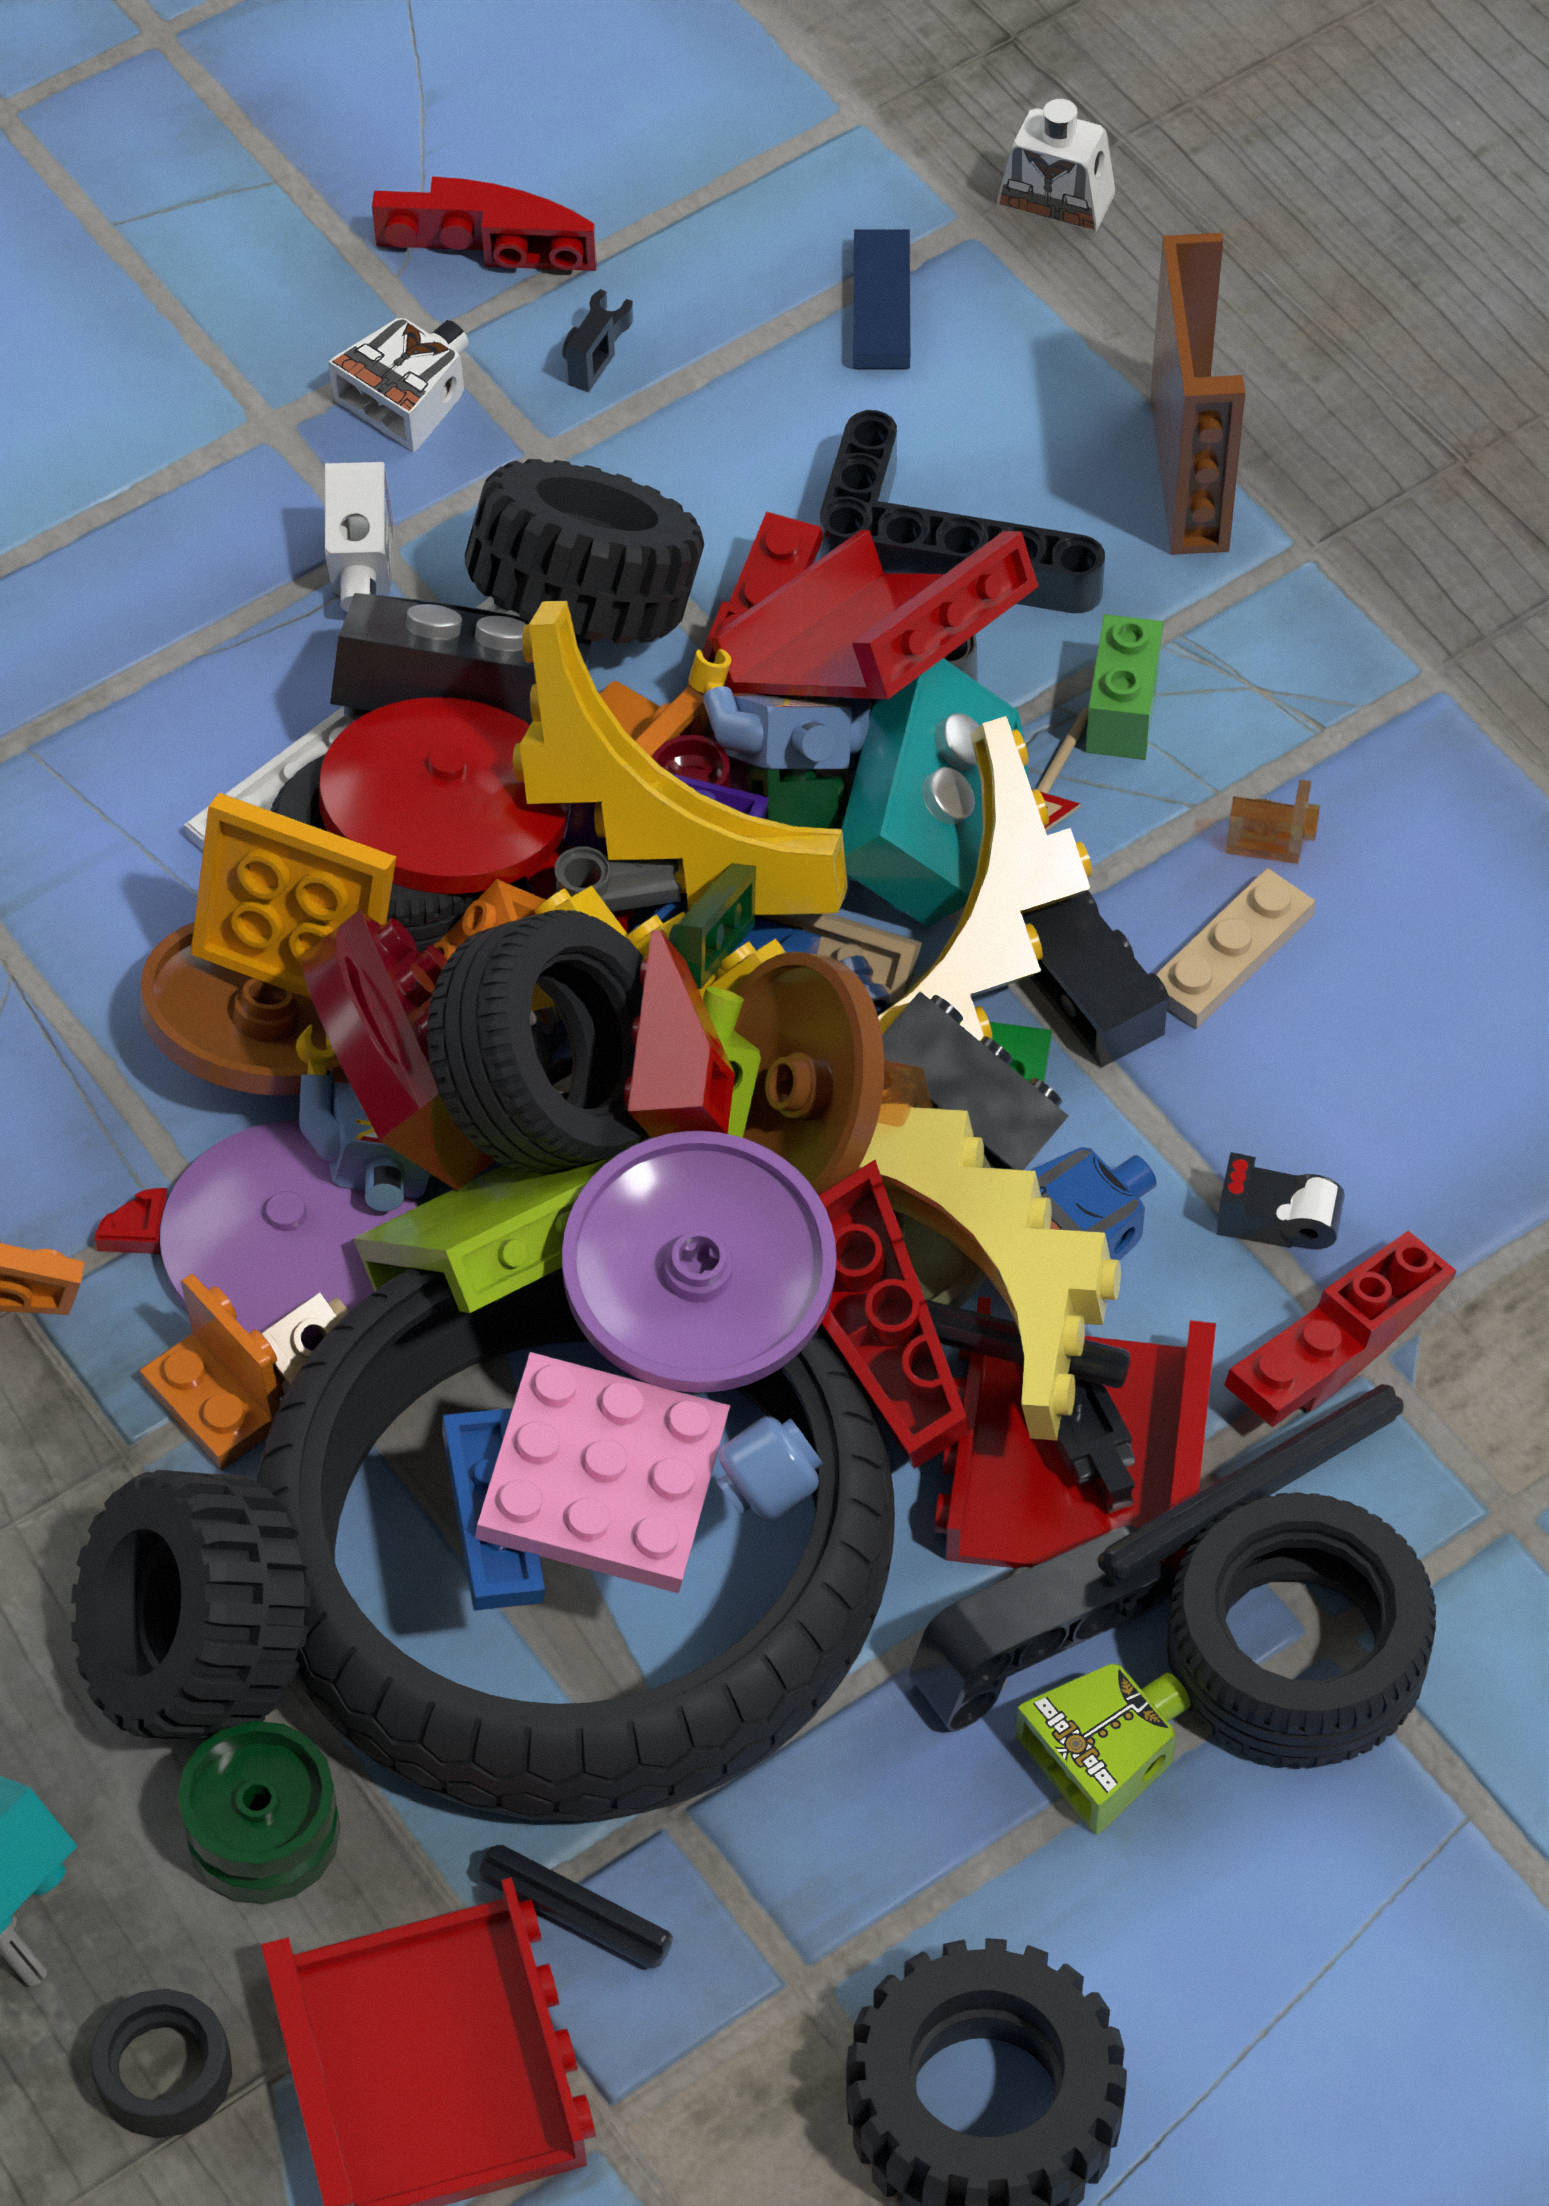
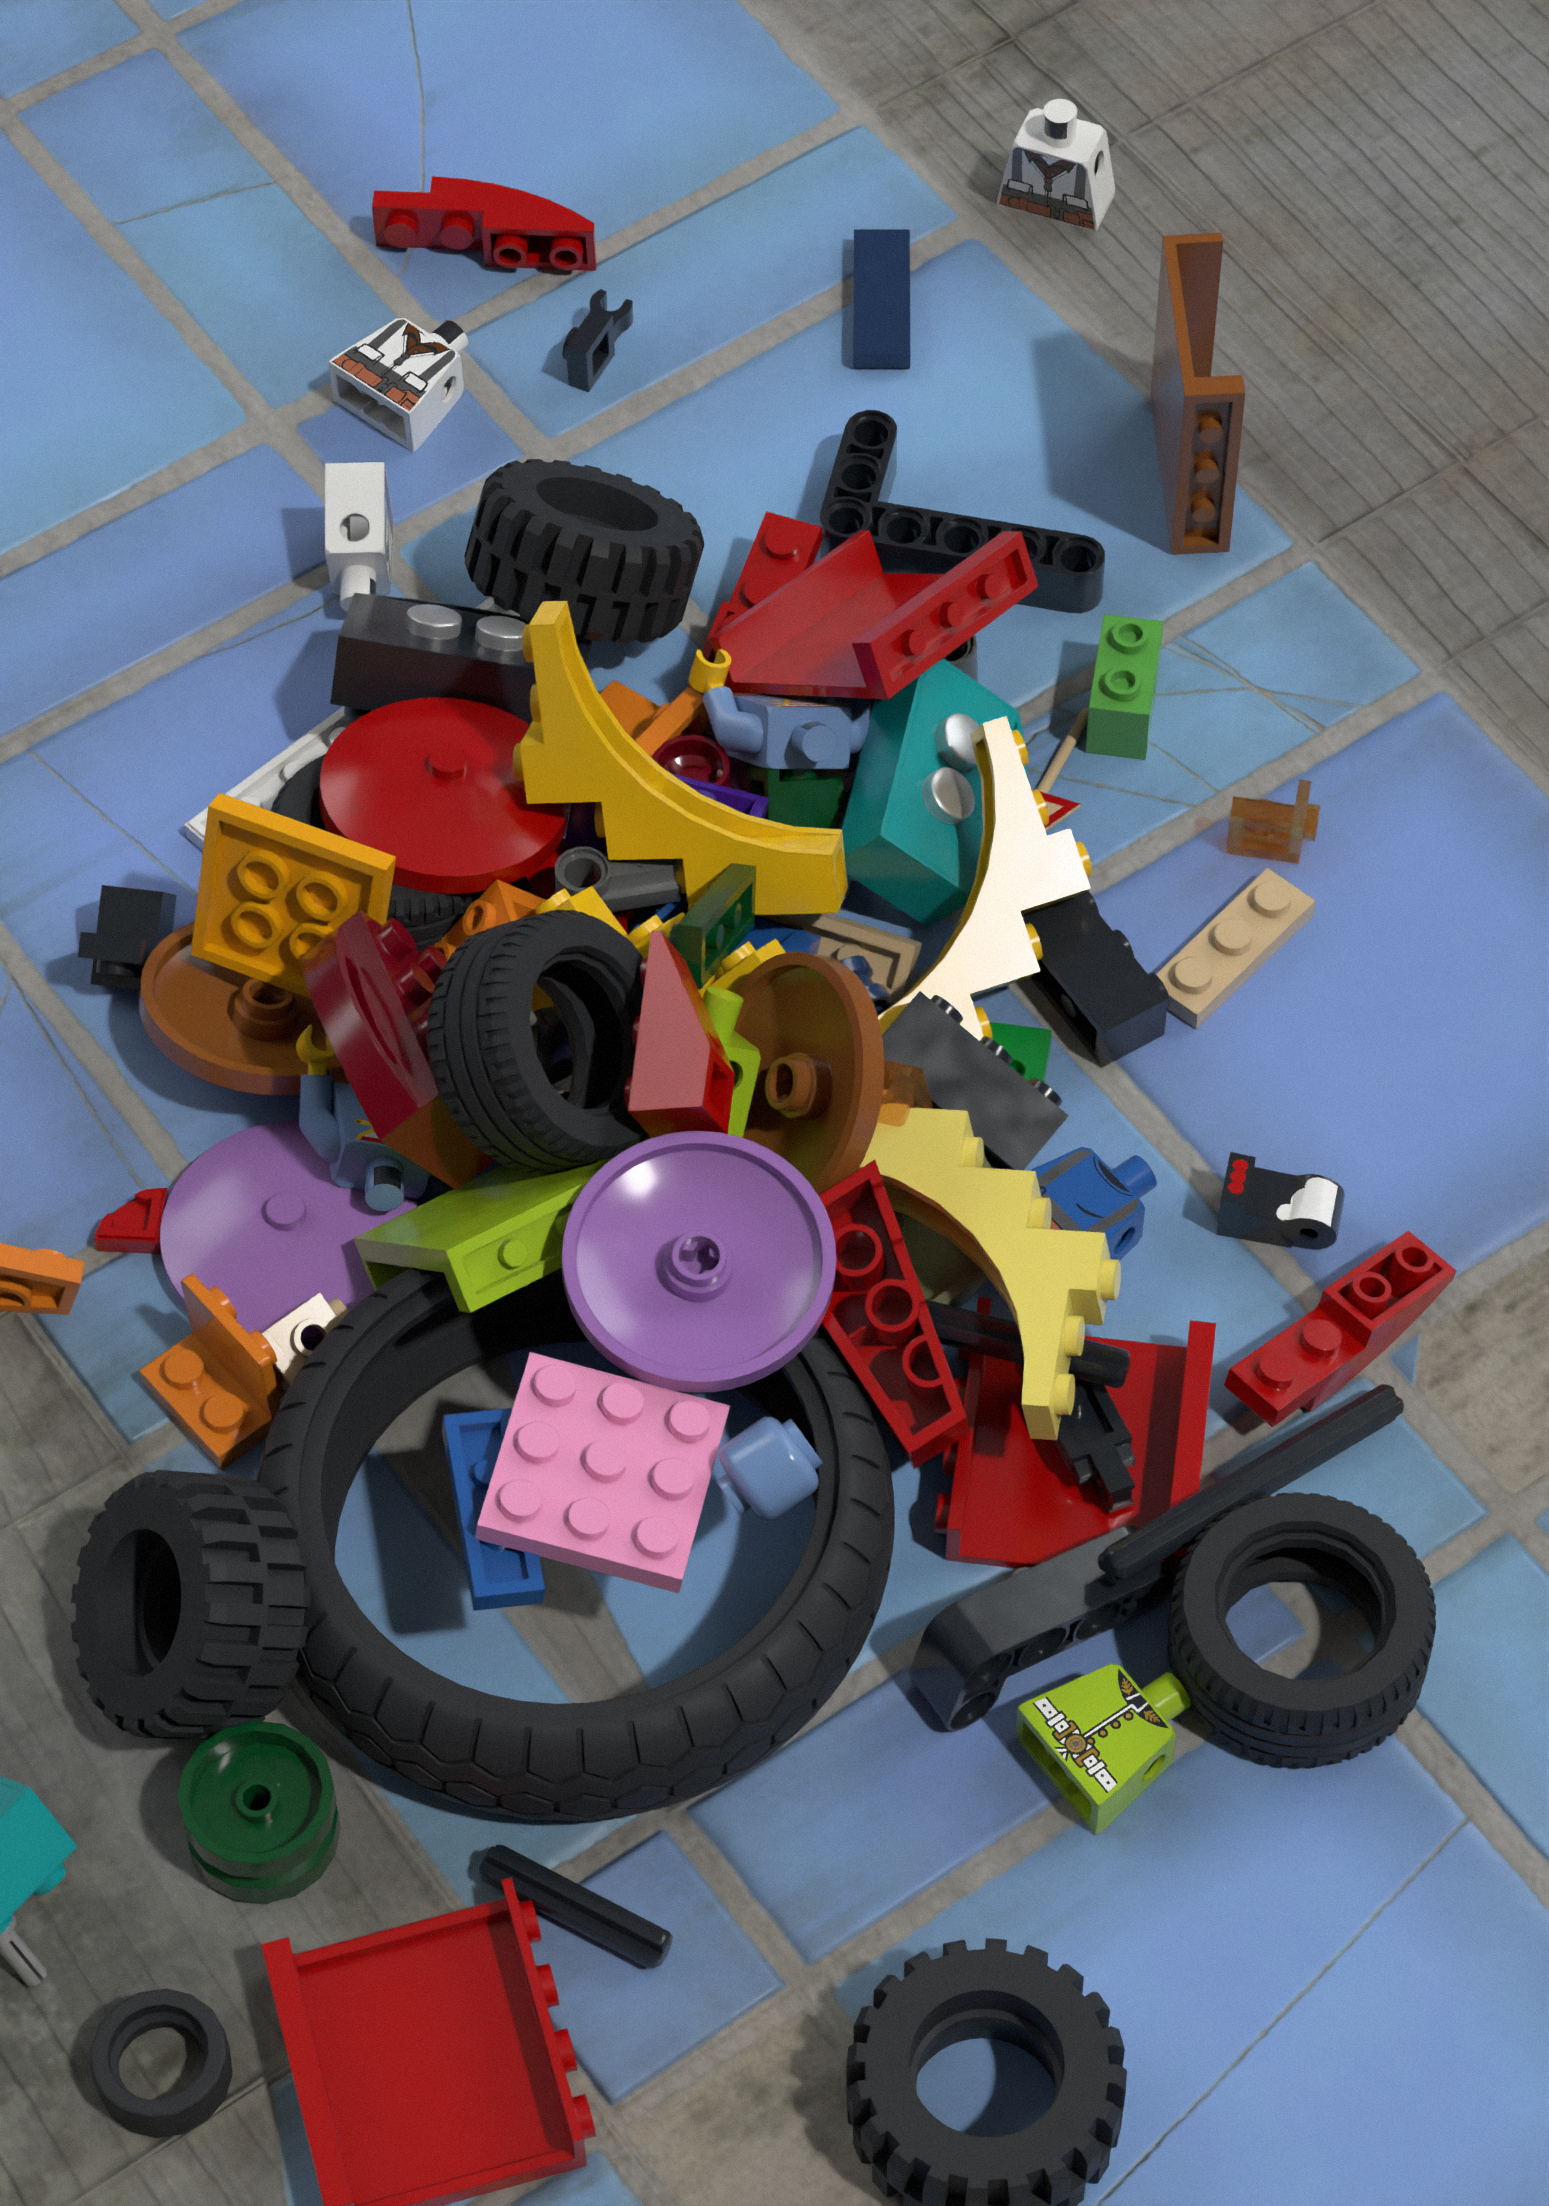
none -> black brick [78,885,177,990]

